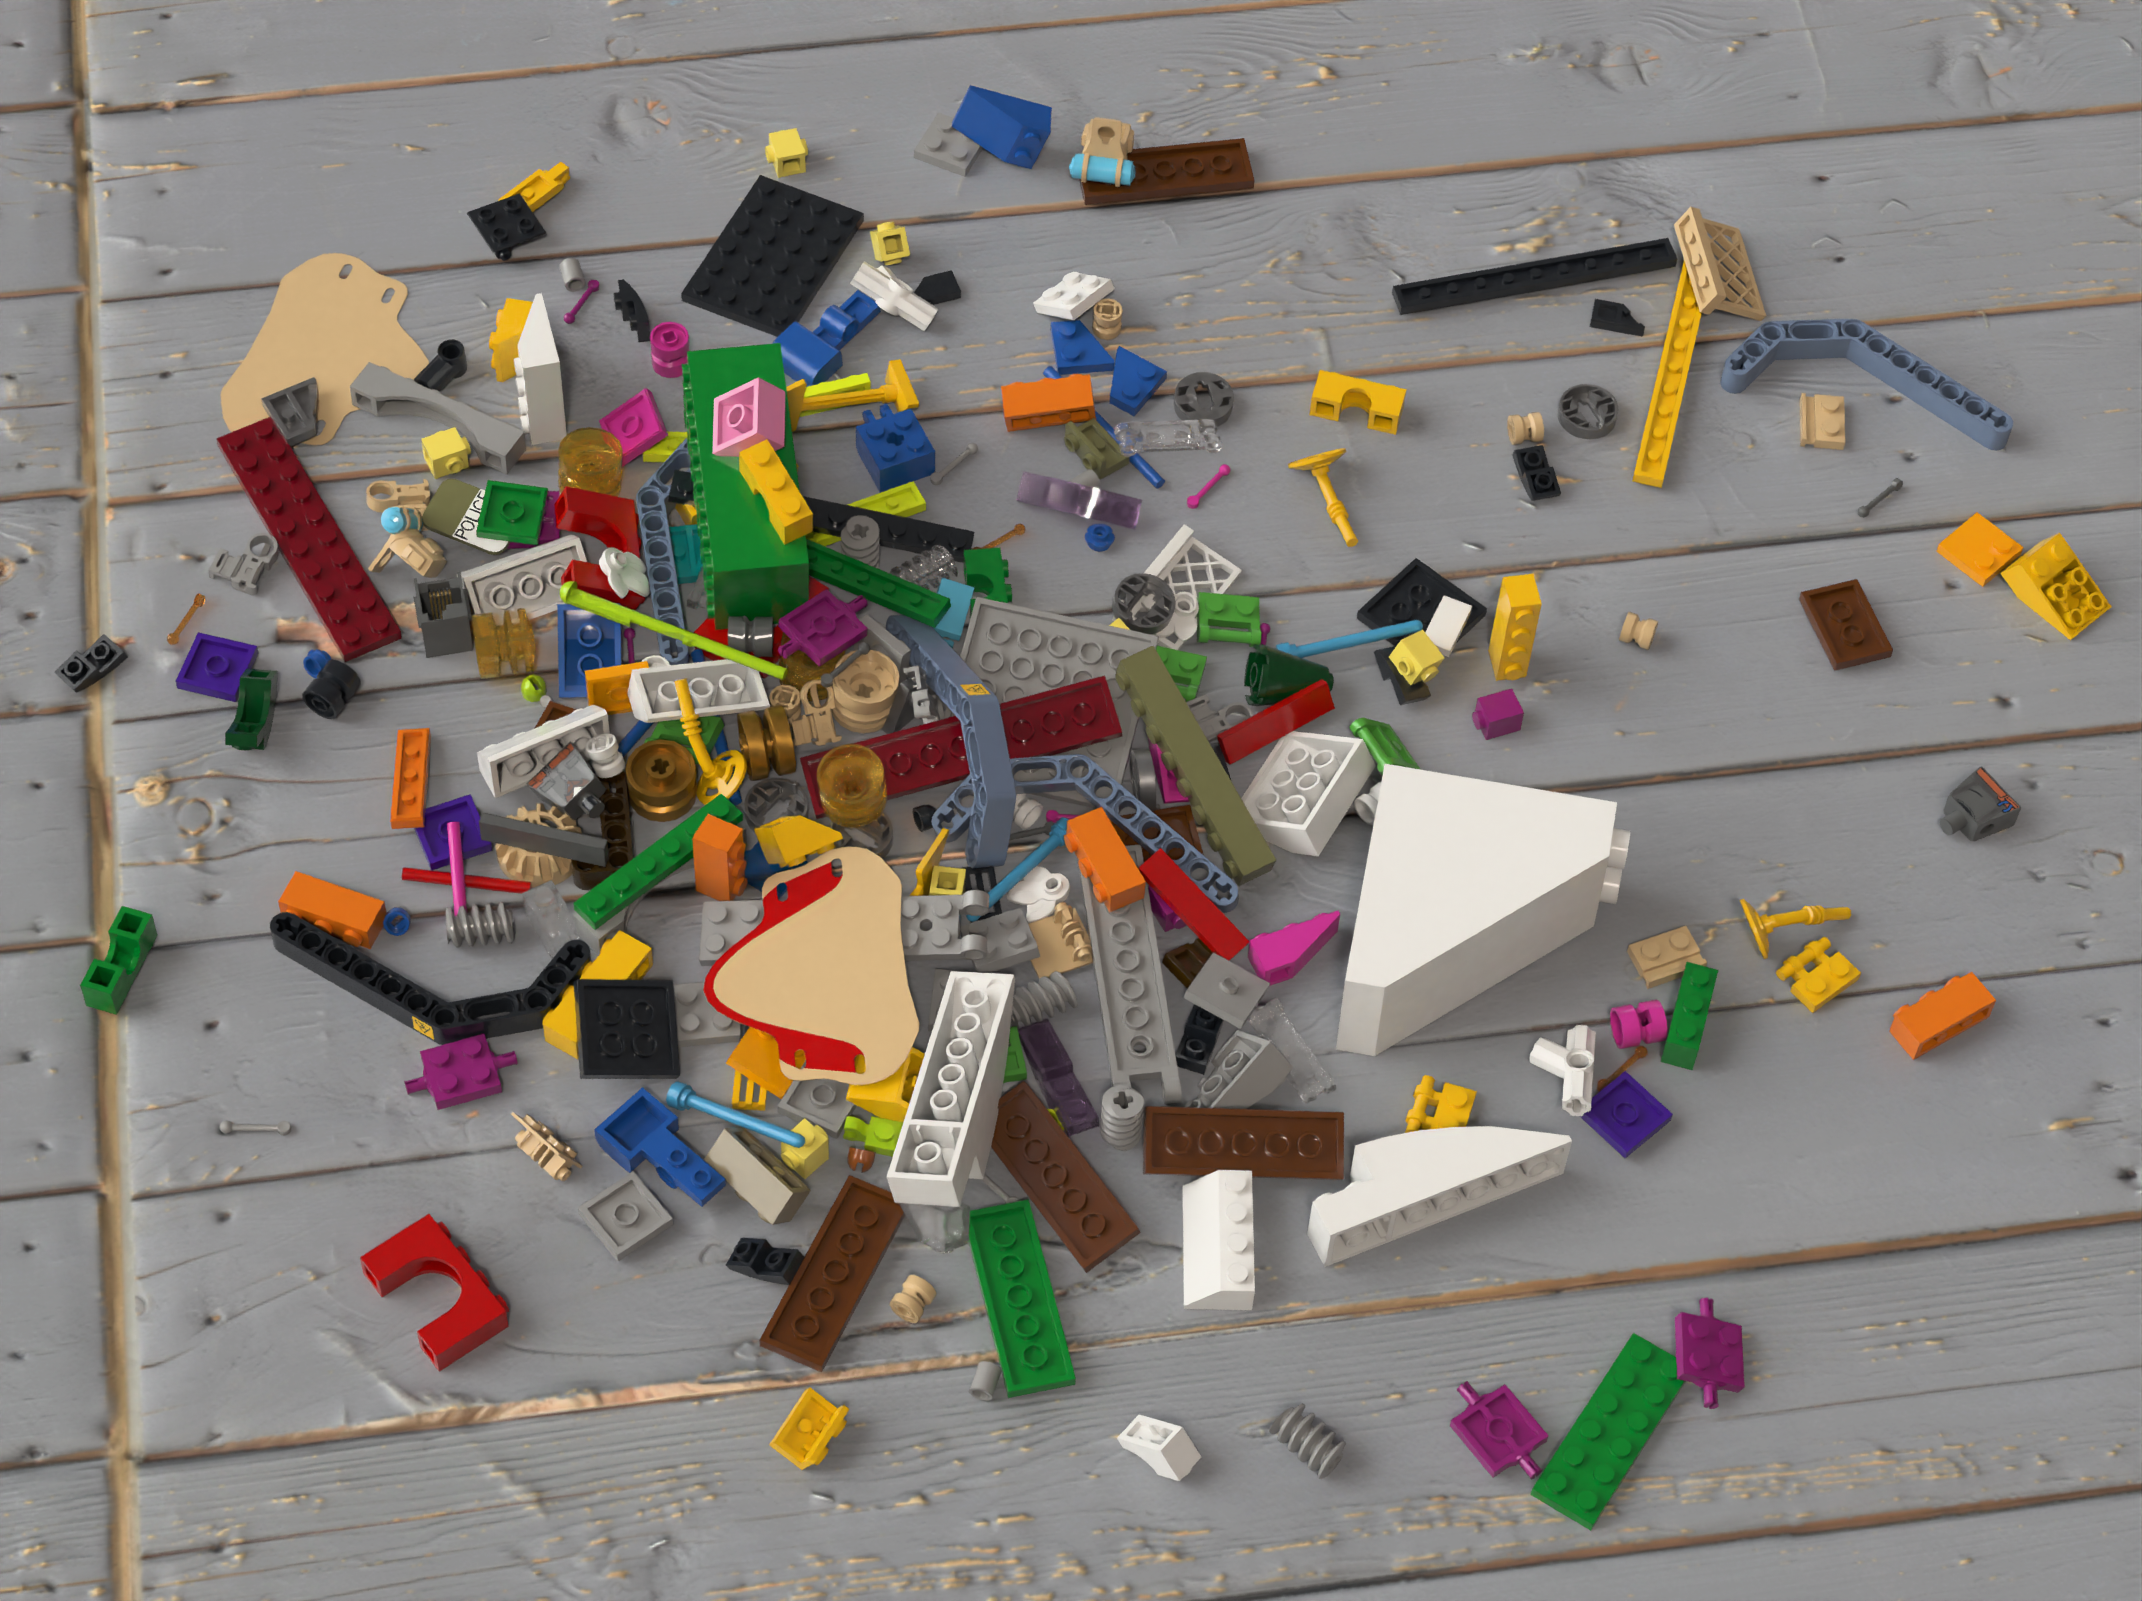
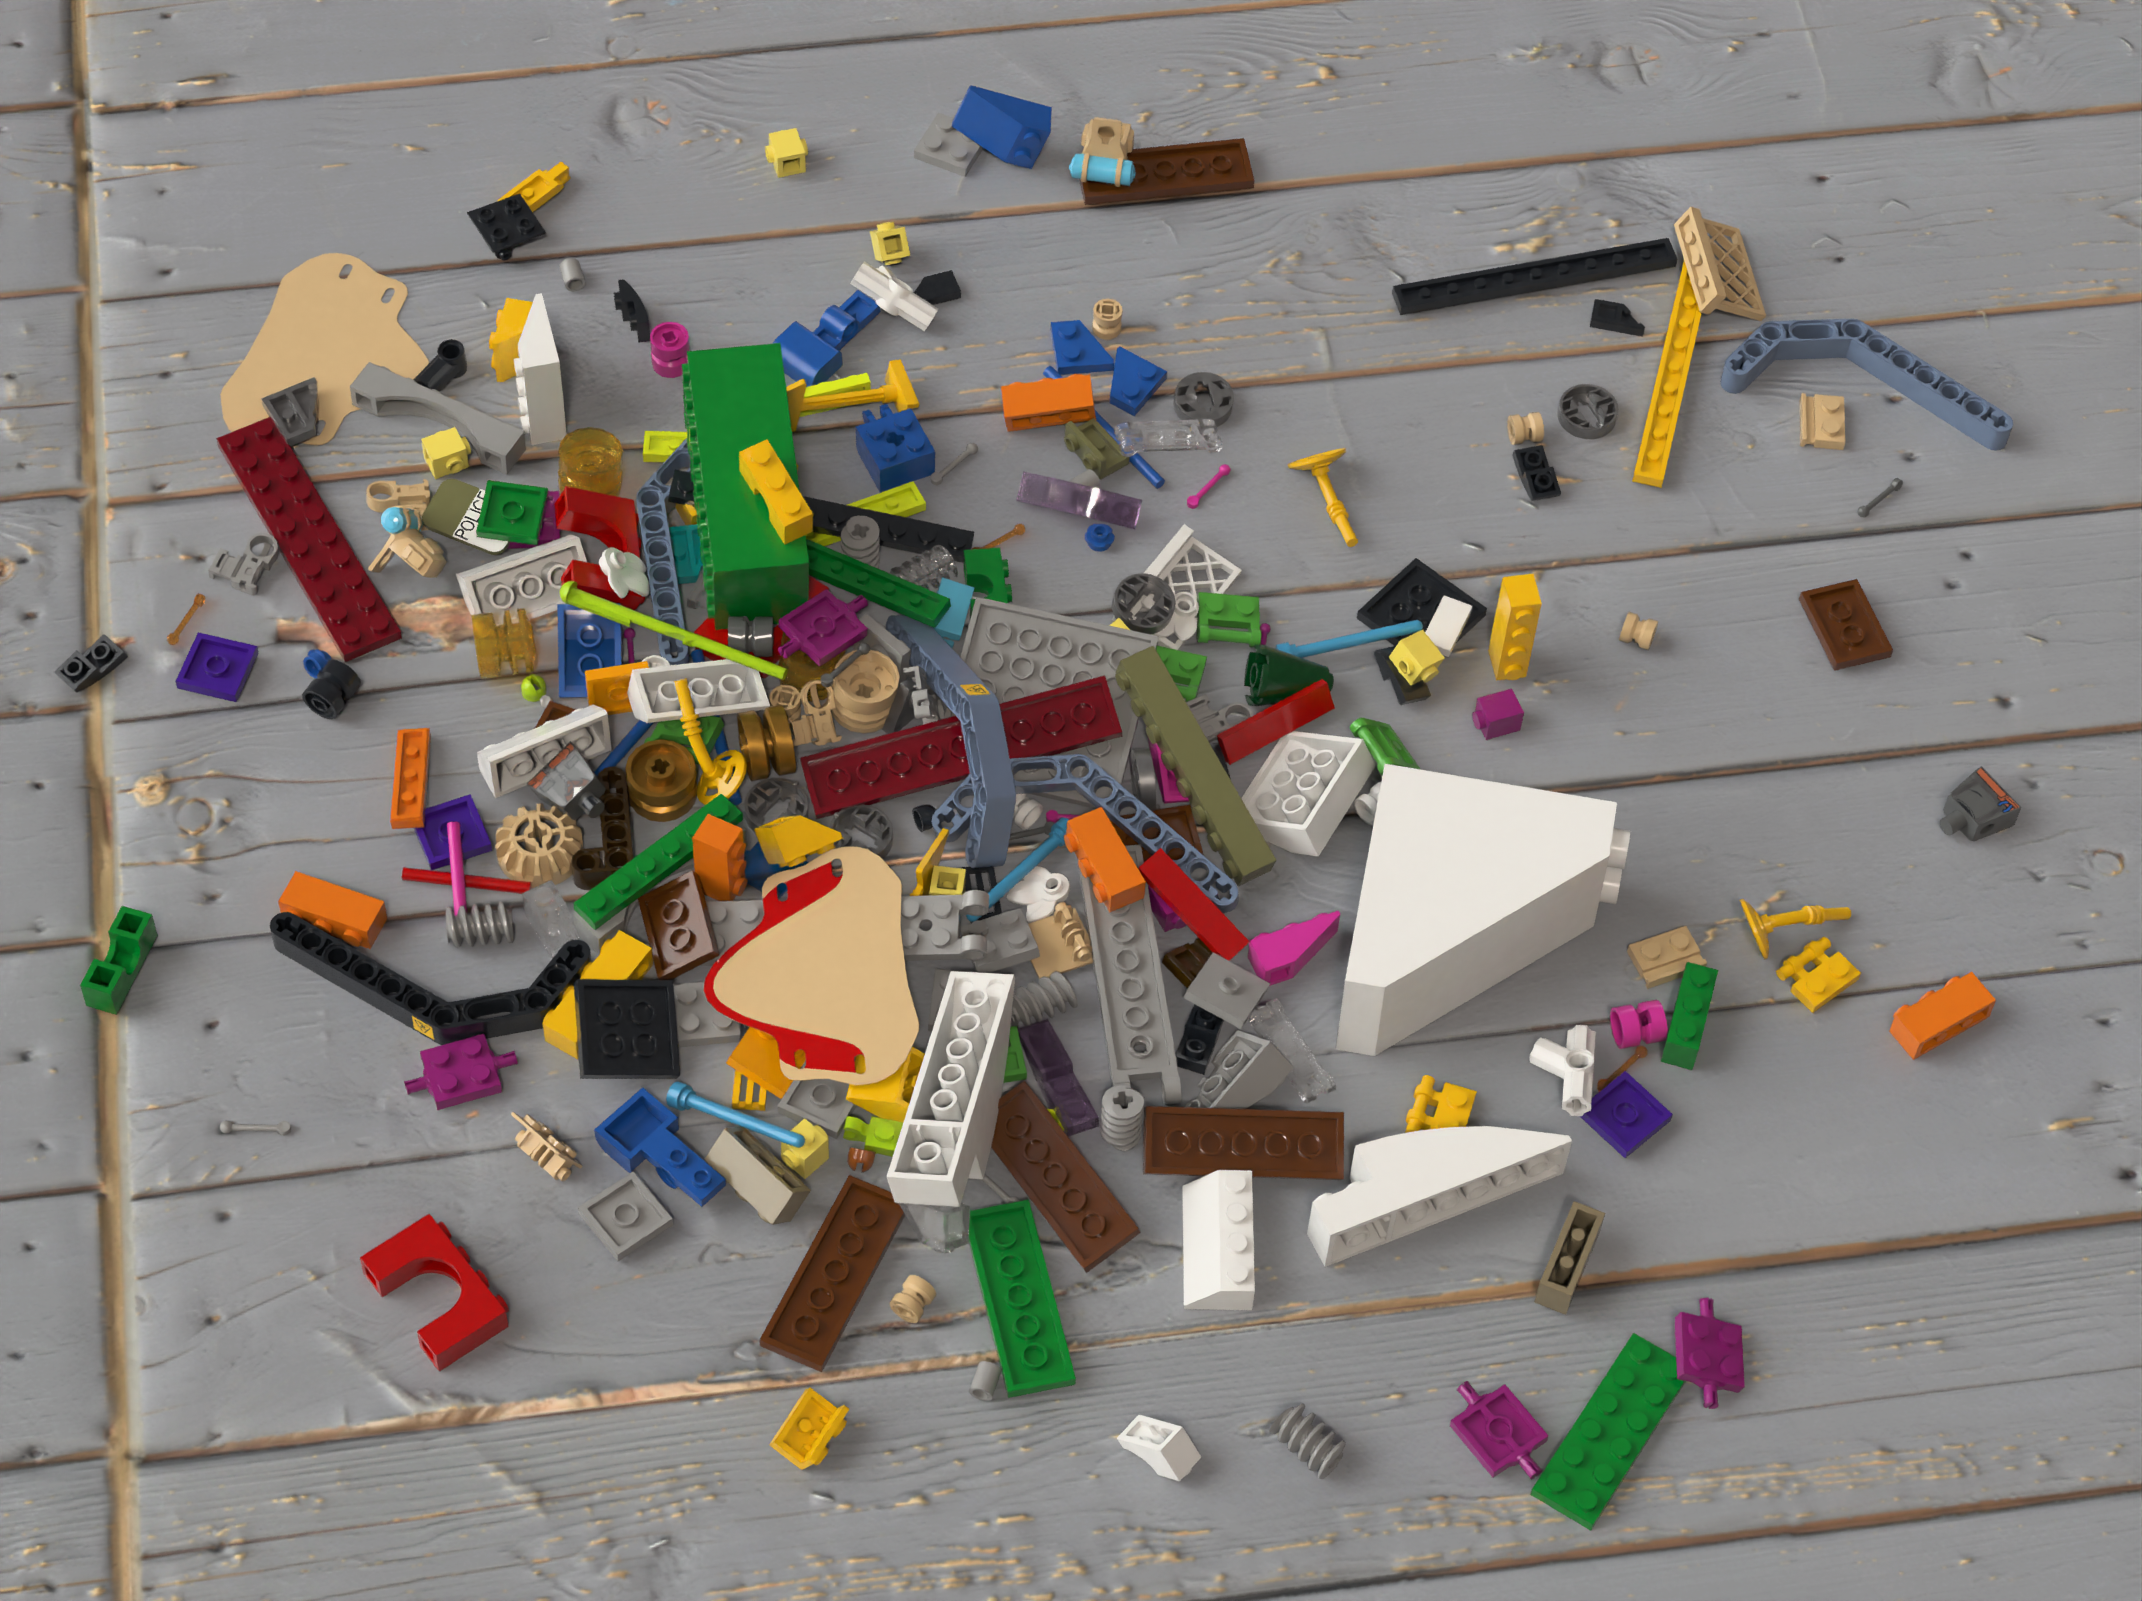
dark green arch [225,669,278,751] -> none
blue hinge [383,907,411,936] -> none
dark grey piece [413,571,473,658] -> none
dark grey tile [479,813,609,867] -> none
magenta hinge [564,280,599,324] -> none
white wheel [585,733,626,778] -> none
dark pink tile [599,388,668,468] -> none
black plate [681,175,864,337] -> none
bright pink slope [712,377,785,457] -> none
black slope [726,1238,805,1285] -> none
clear yellow wheel [817,744,887,828] -> none
white plate [1033,272,1115,320] -> none
yellow arch [1309,370,1407,435] -> none
light orange plate [1936,512,2024,587] -> none
yellow slope [2001,533,2112,640] -> none
none -> reddish brown plate [638,870,720,980]
none -> dark tan brick [1534,1201,1606,1315]

